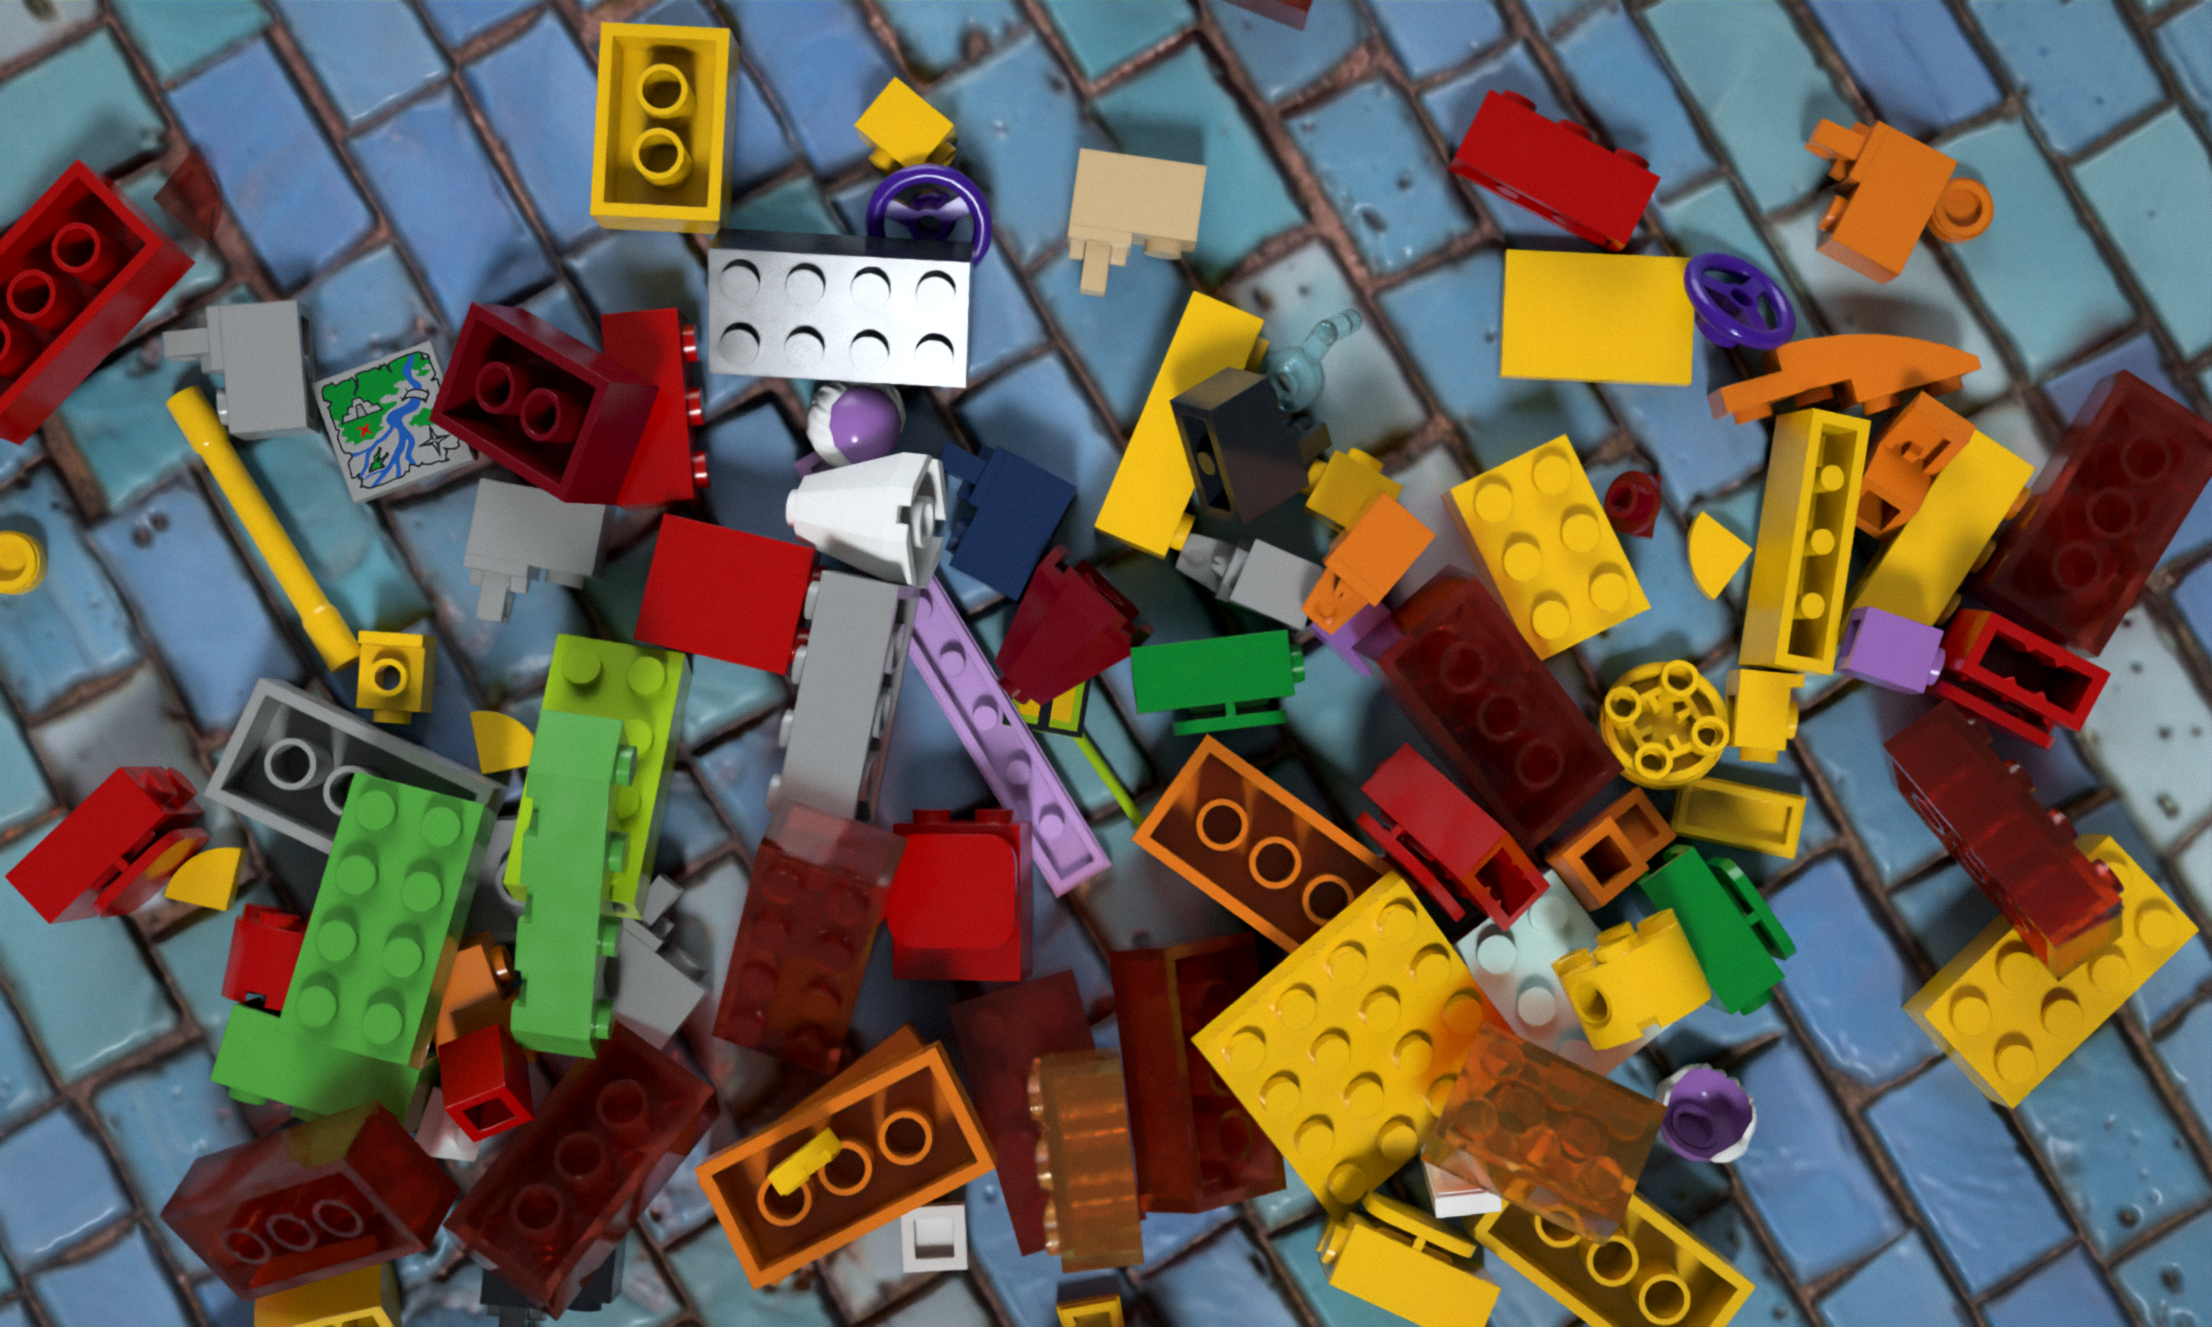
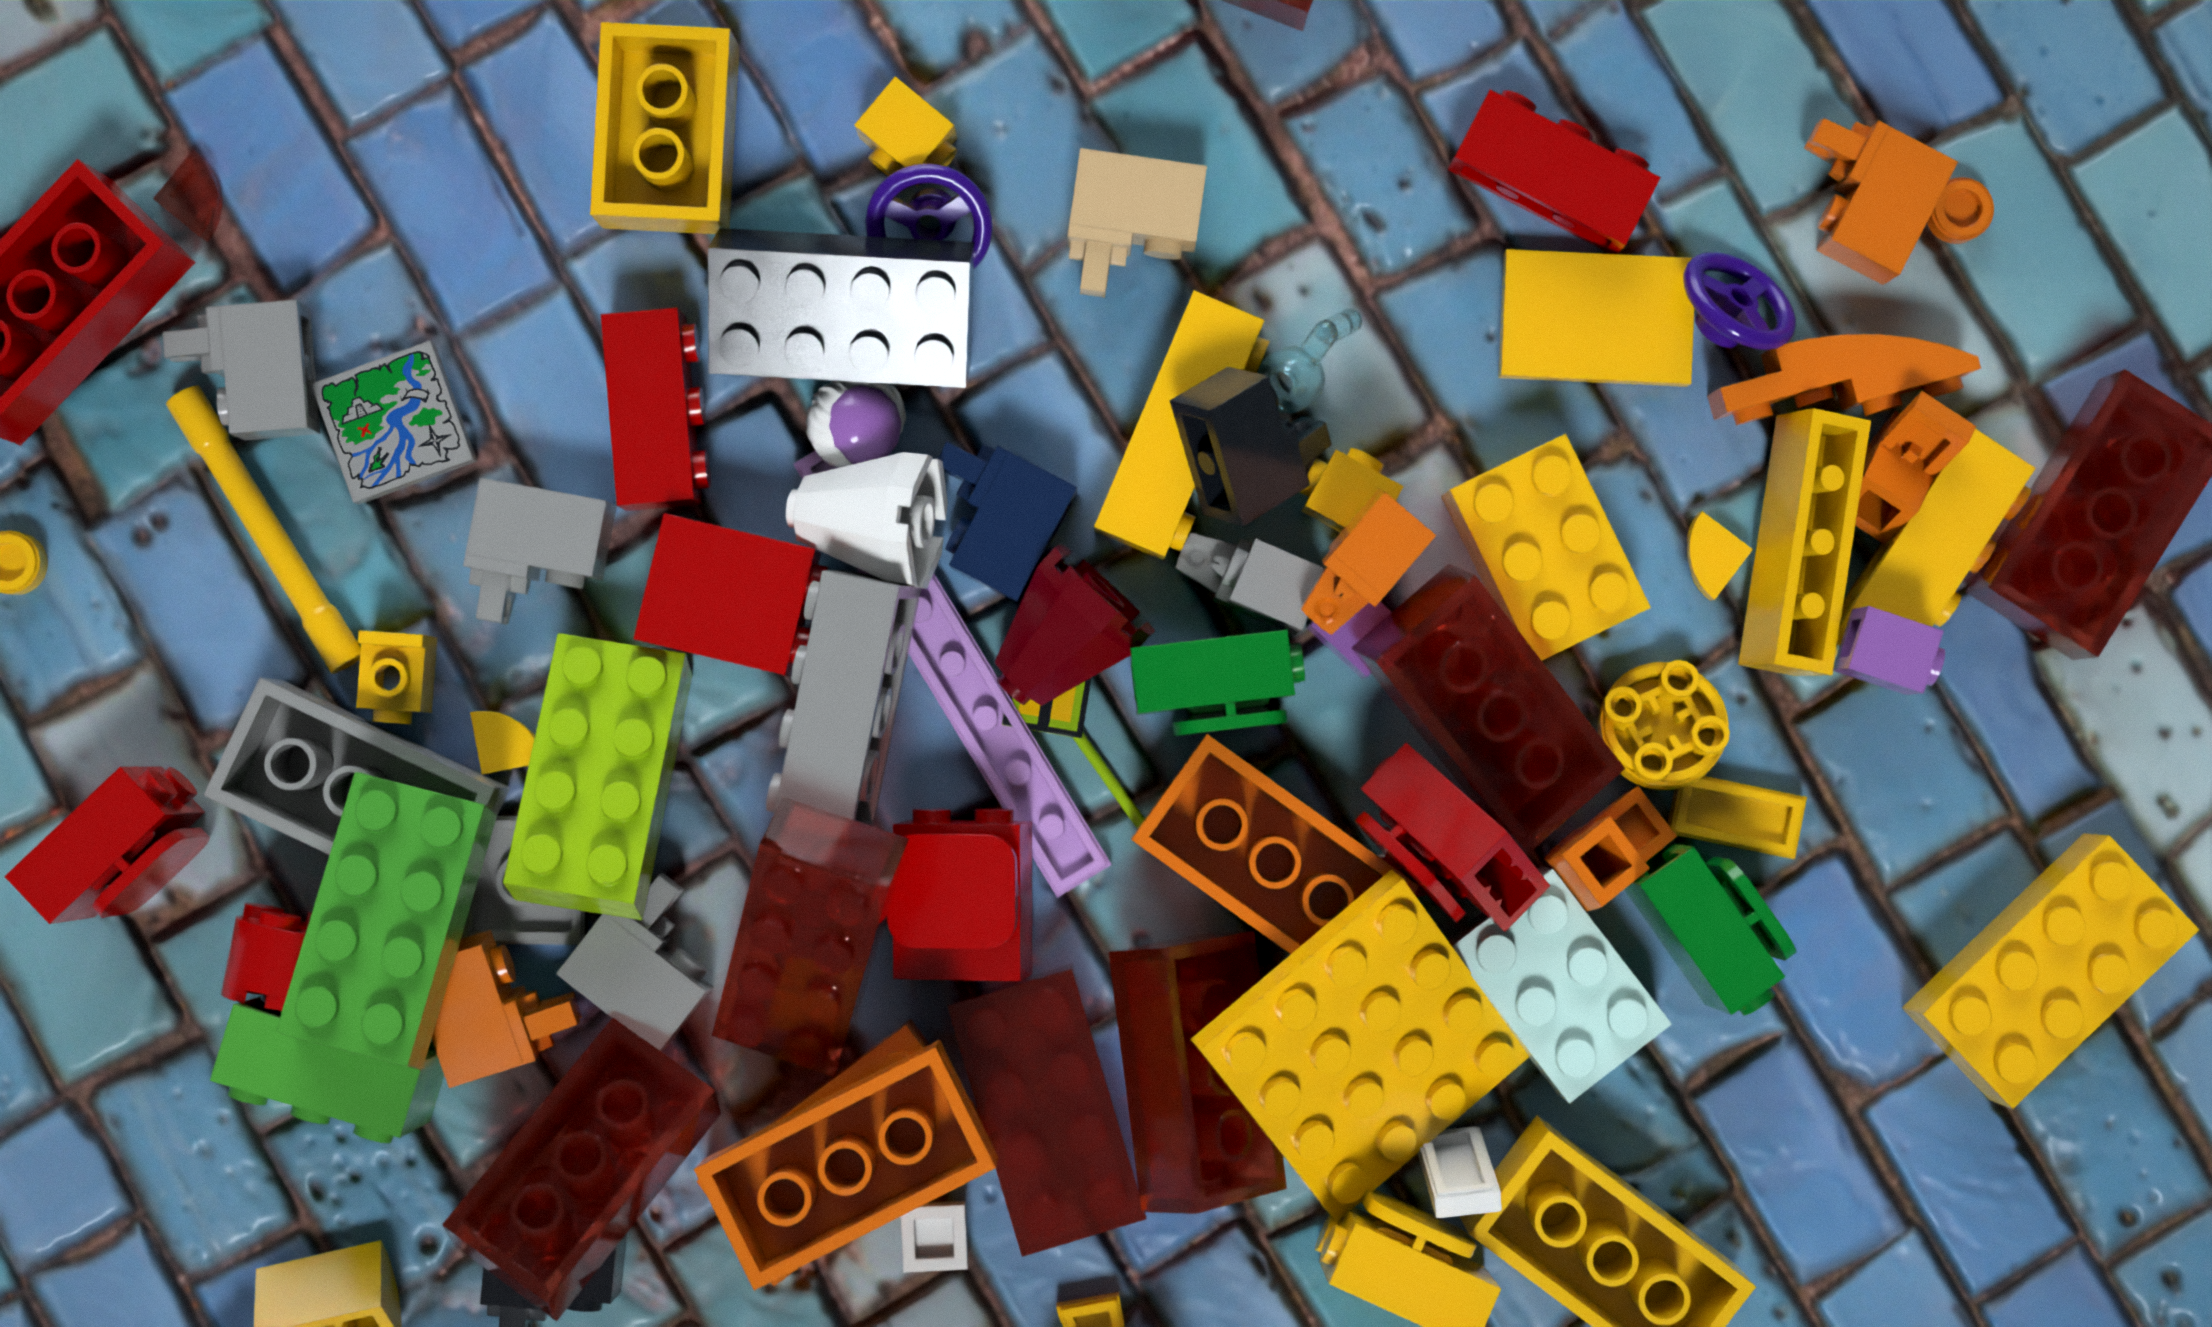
clear red brick [159,1099,460,1302] -> none
yellow tile [164,847,247,911] -> none
plate [412,1086,483,1162] -> none
dark red brick [429,302,660,505] -> none
red brick [438,1023,534,1143] -> none
bright green brick [510,709,637,1059] -> none
yellow tile [767,1127,843,1196] -> none
clear orange brick [1027,1046,1144,1274] -> none
clear orange brick [1420,1021,1668,1247] -> none
yellow brick [1551,908,1712,1051] -> none
dark red plate [1604,470,1662,540] -> none
medium lavender hair [1653,1063,1757,1163] -> none
yellow brick [1724,669,1805,764] -> none
clear red brick [1882,698,2125,982] -> none
red brick [1924,608,2111,751] -> none

